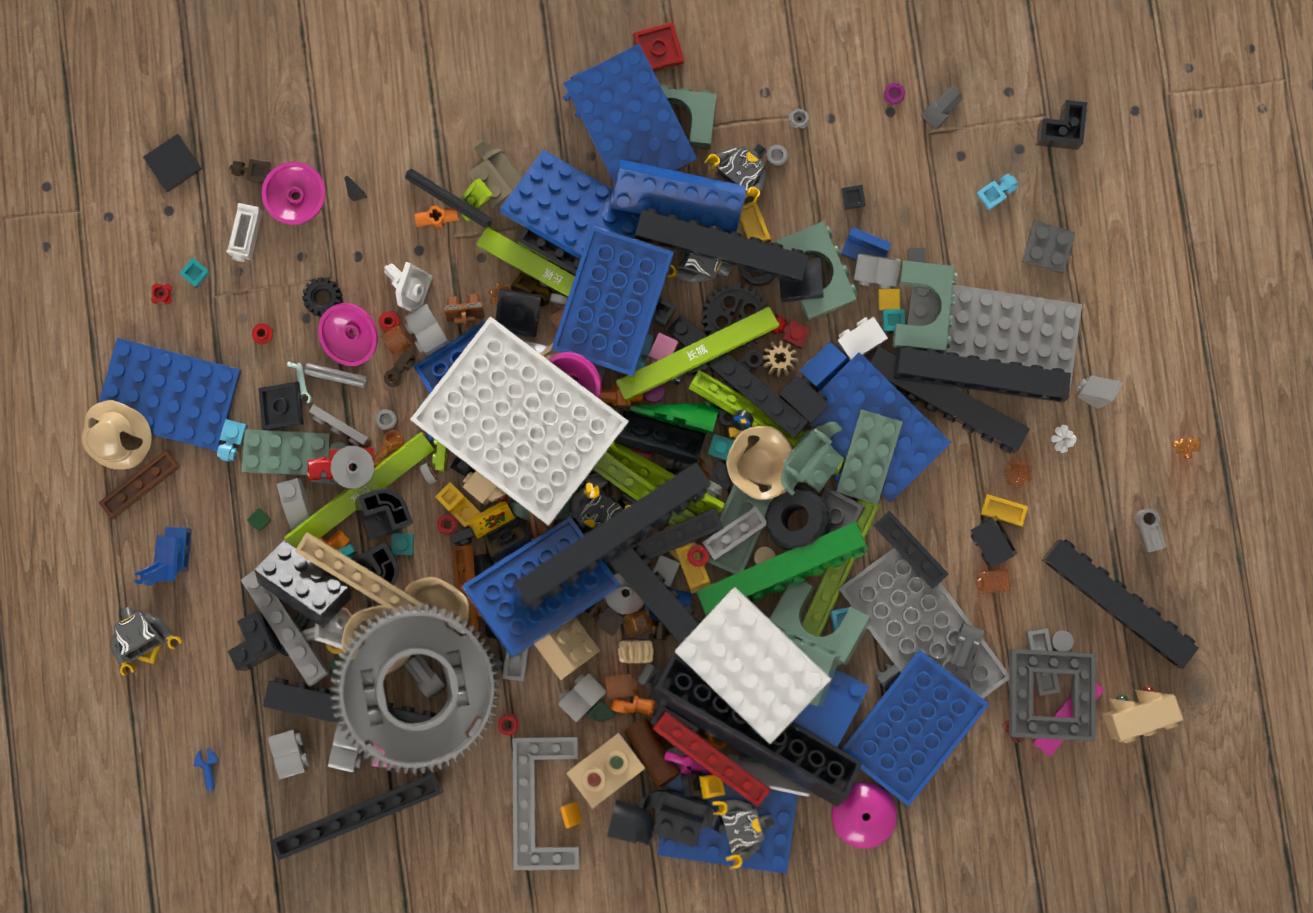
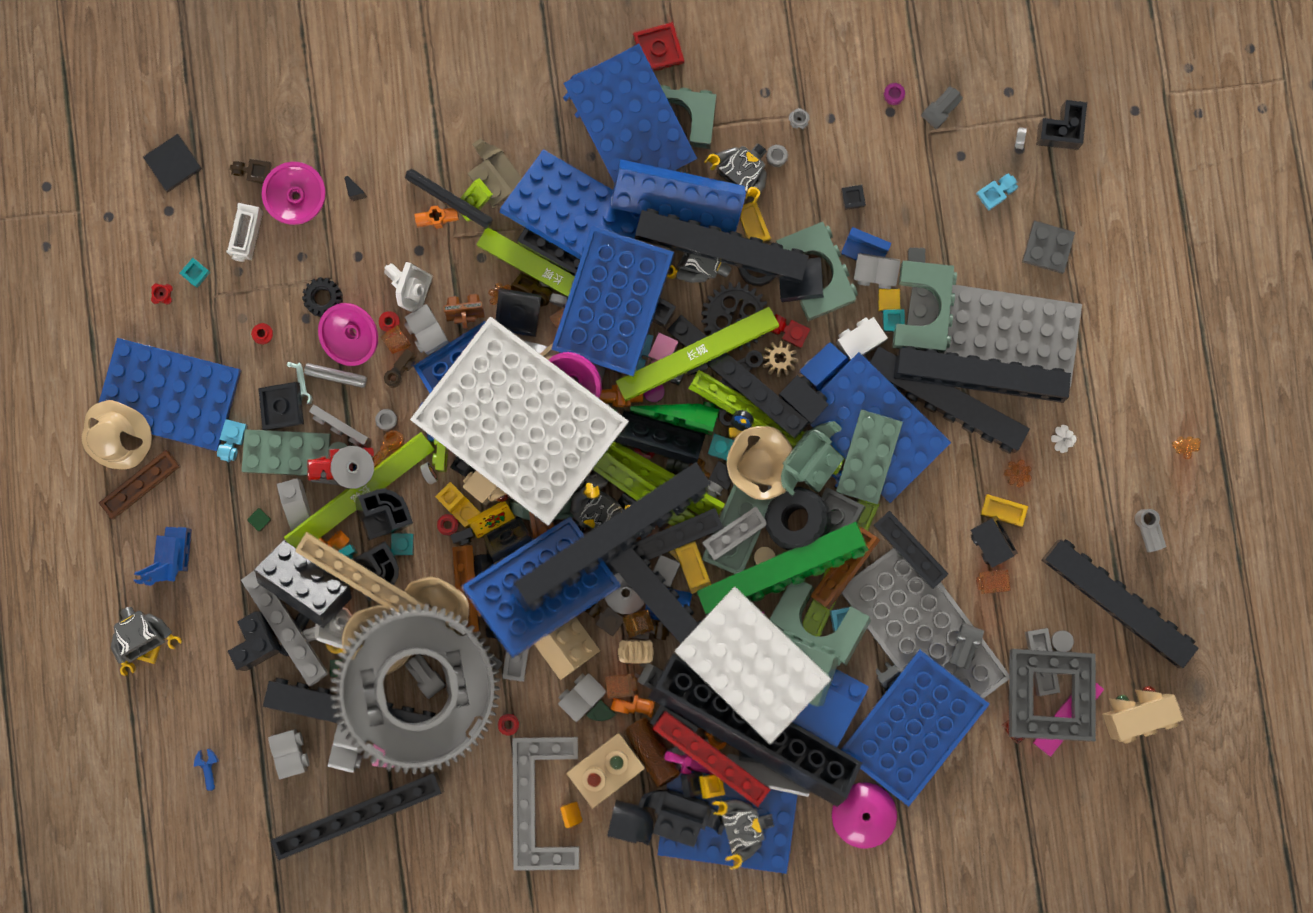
red plate [687,545,709,567] -> none
light grey slope [1076,376,1123,409] -> none
none -> dark orange plate [811,527,880,609]
none -> light grey tile [1015,127,1027,149]

